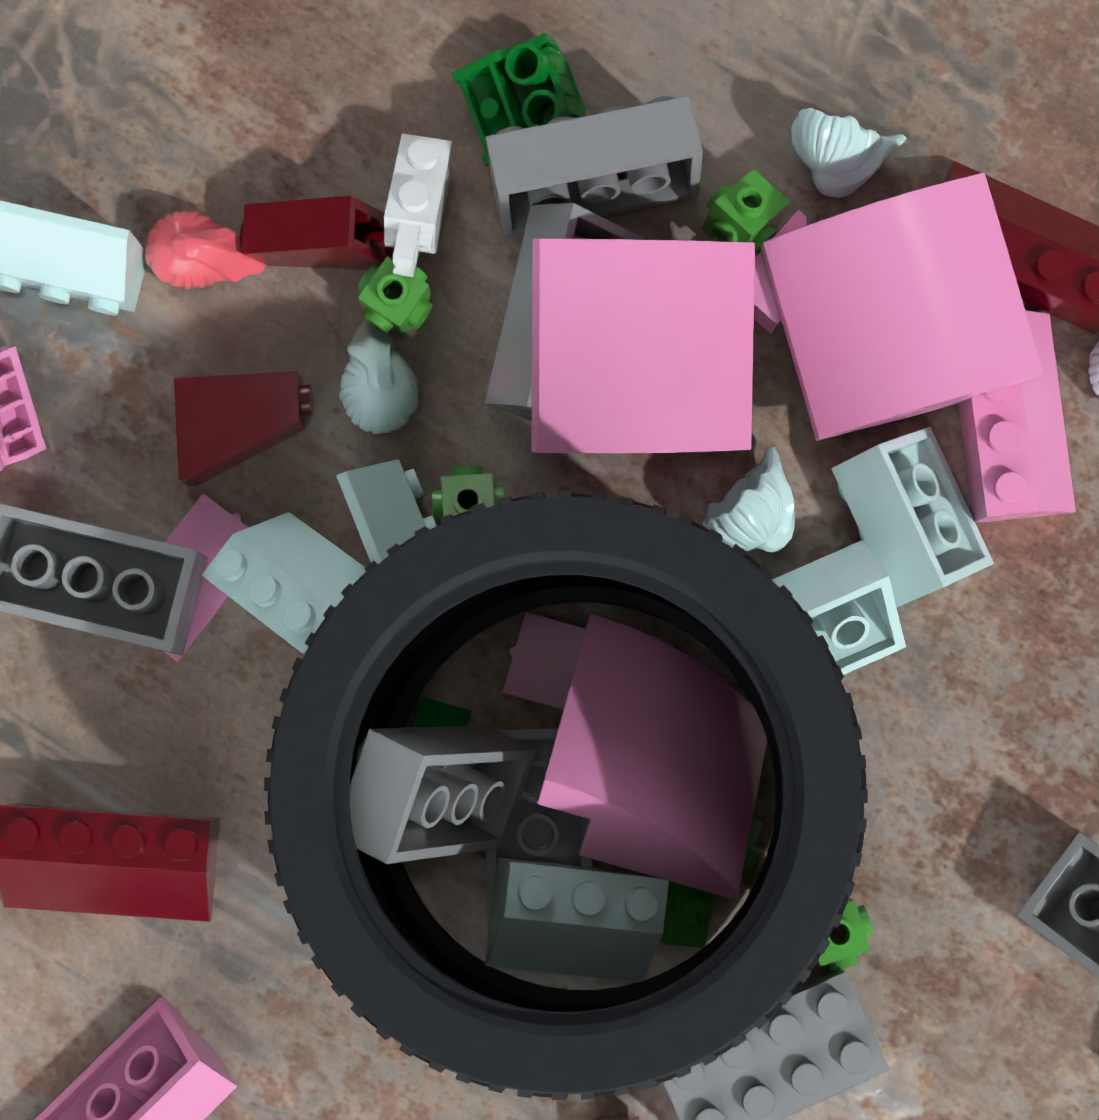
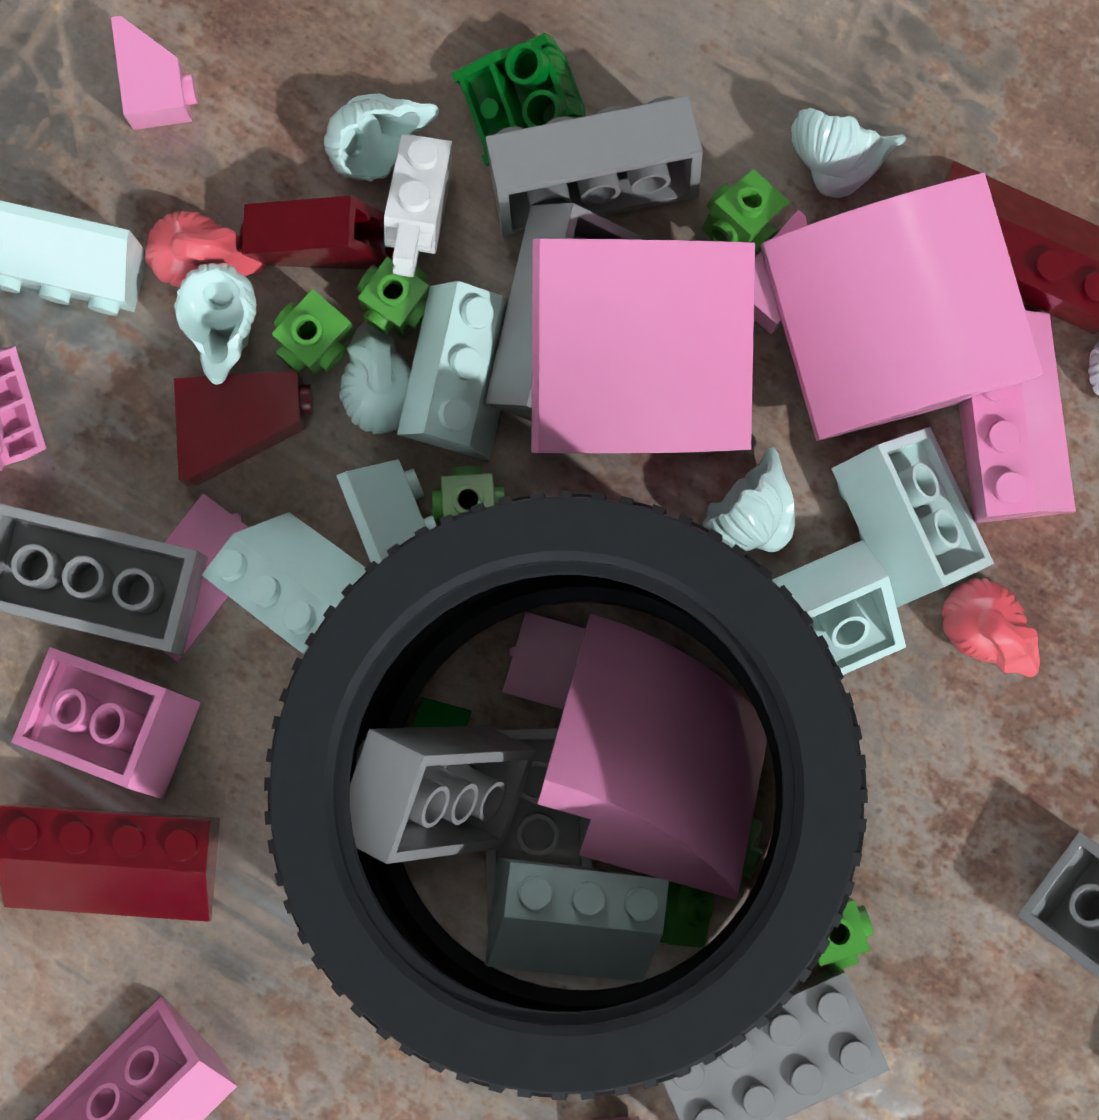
none -> bright pink slope [11,647,201,799]
none -> bright pink slope [111,16,198,130]
none -> light aqua hair [174,263,257,385]
none -> bright green brick [272,288,355,376]
none -> light aqua hair [324,93,439,181]
none -> light aqua slope [397,281,508,461]
none -> coral hair [941,578,1040,677]

